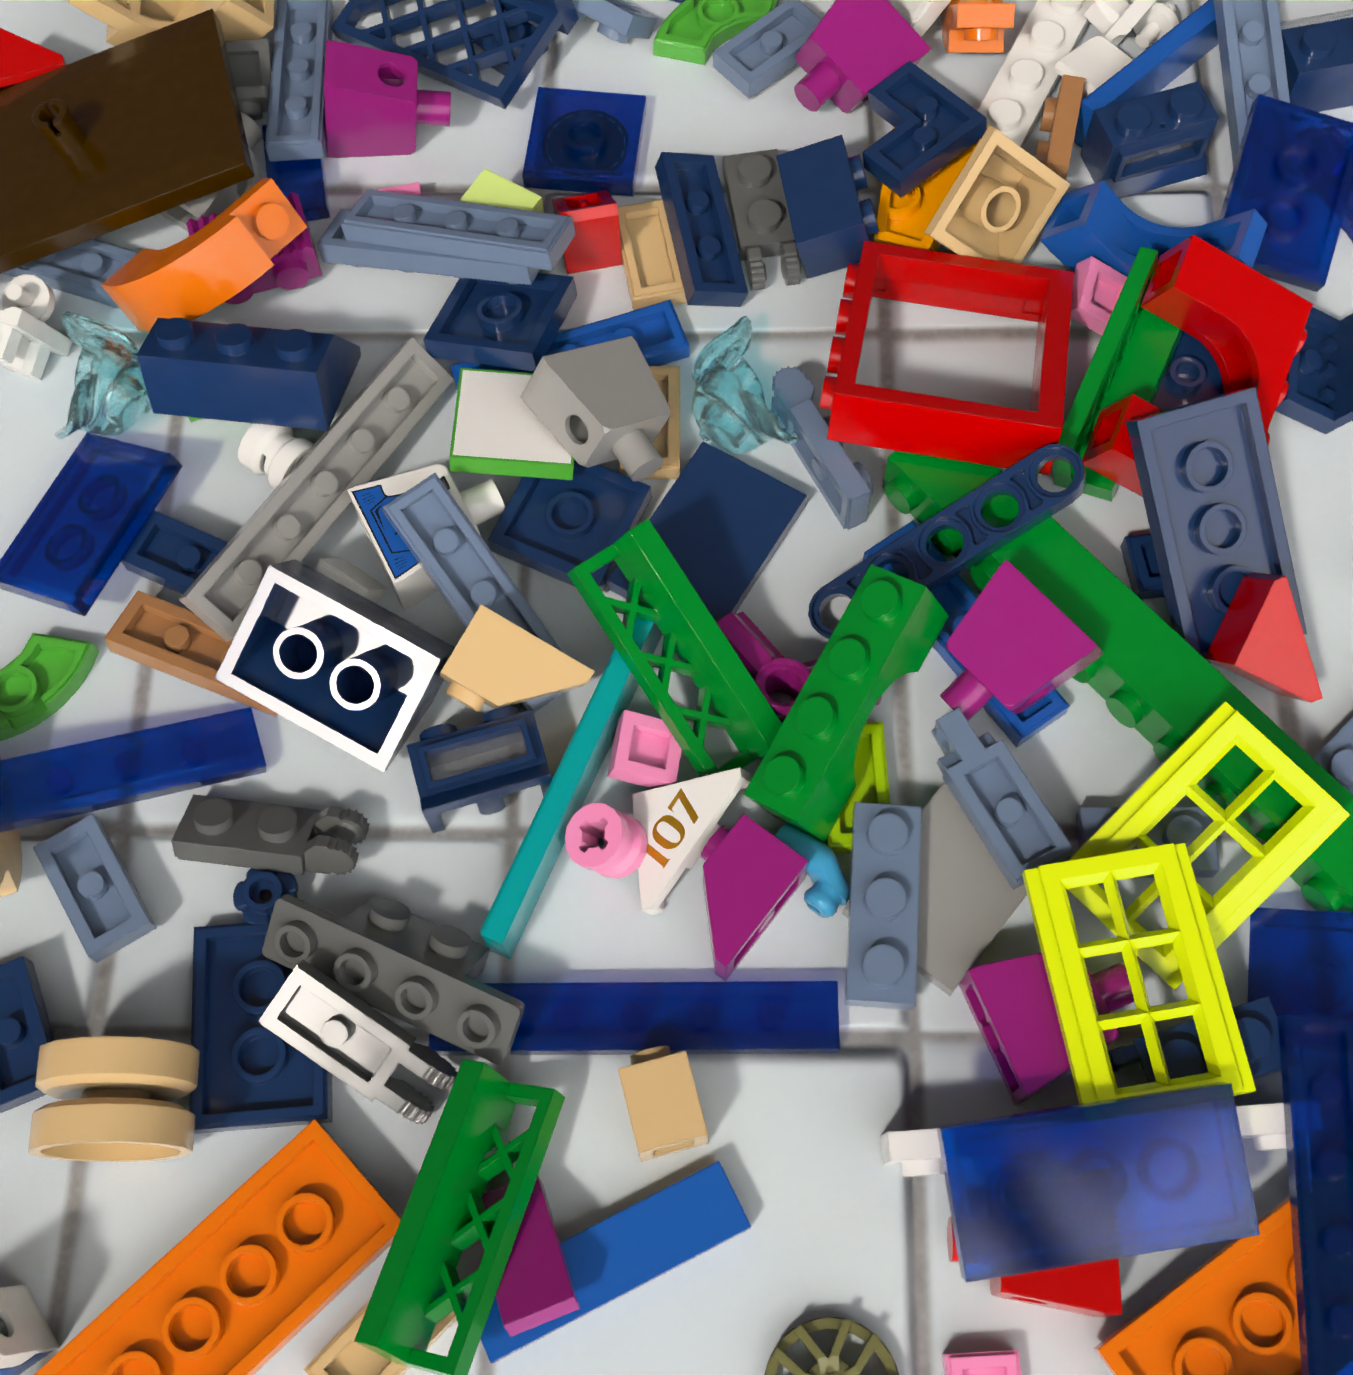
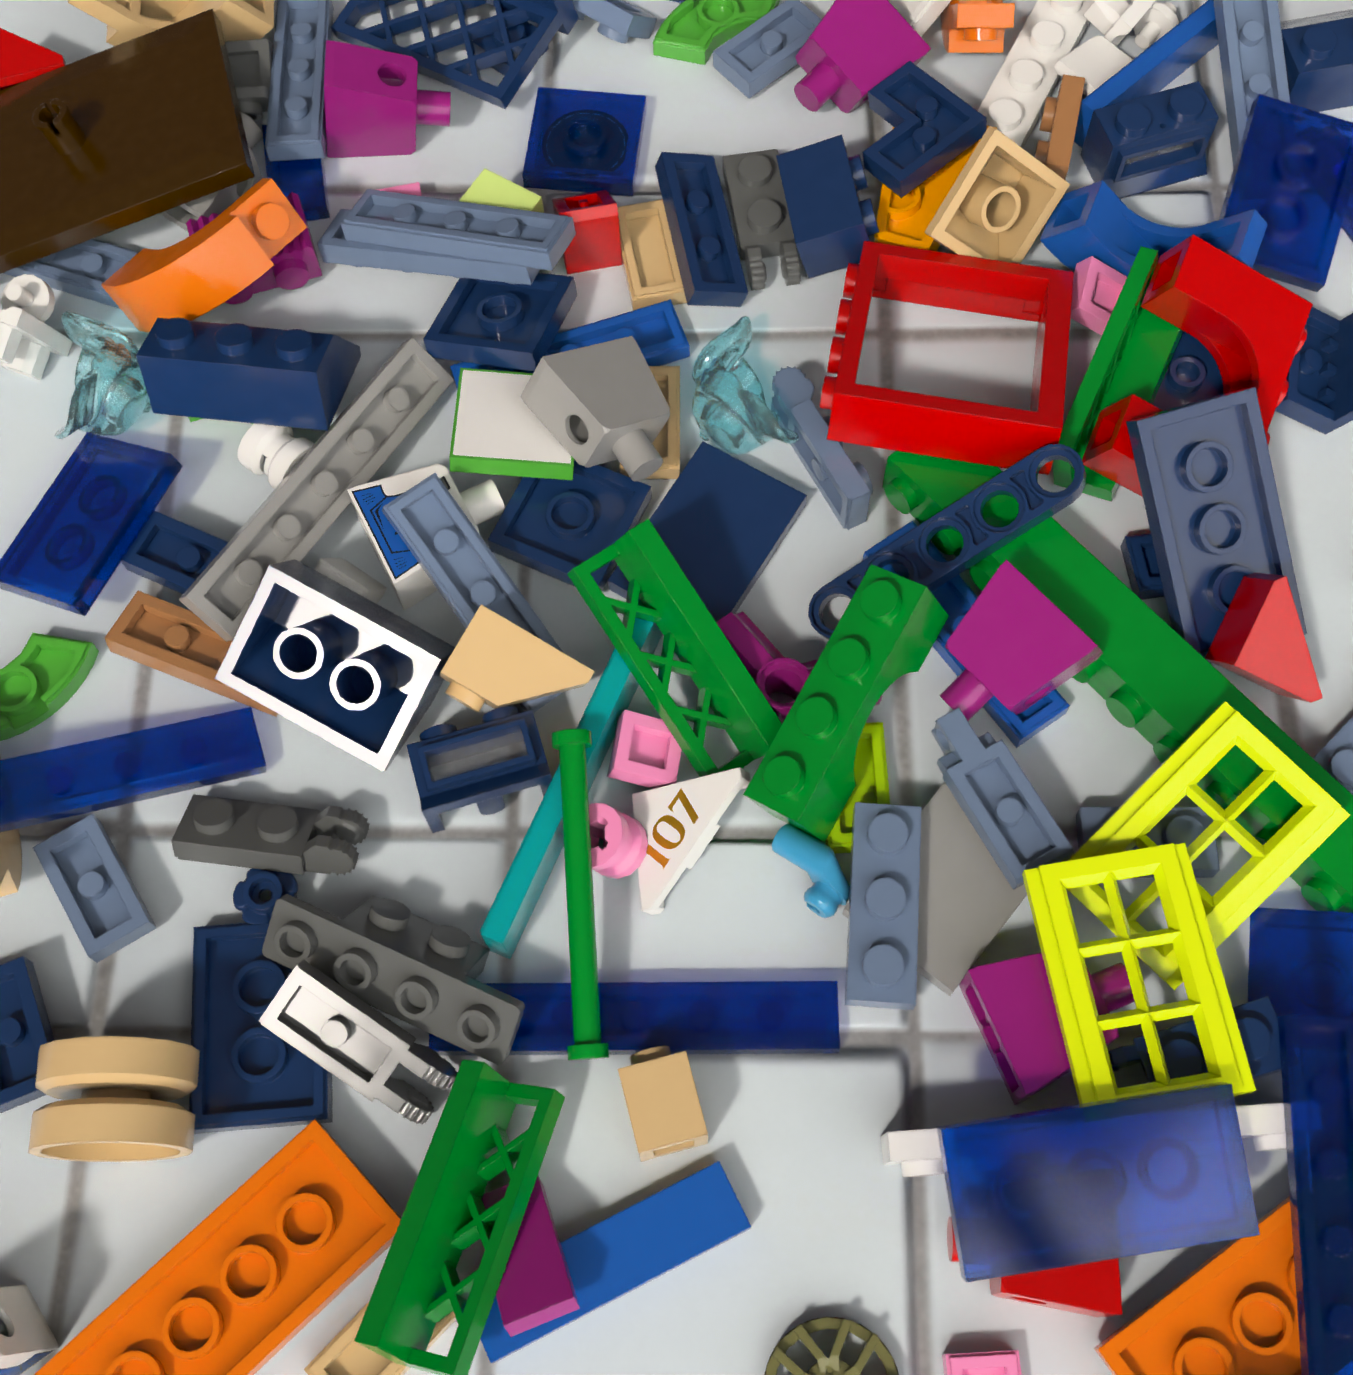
magenta slope [701,814,808,982] -> none
none -> green bar [552,729,609,1060]

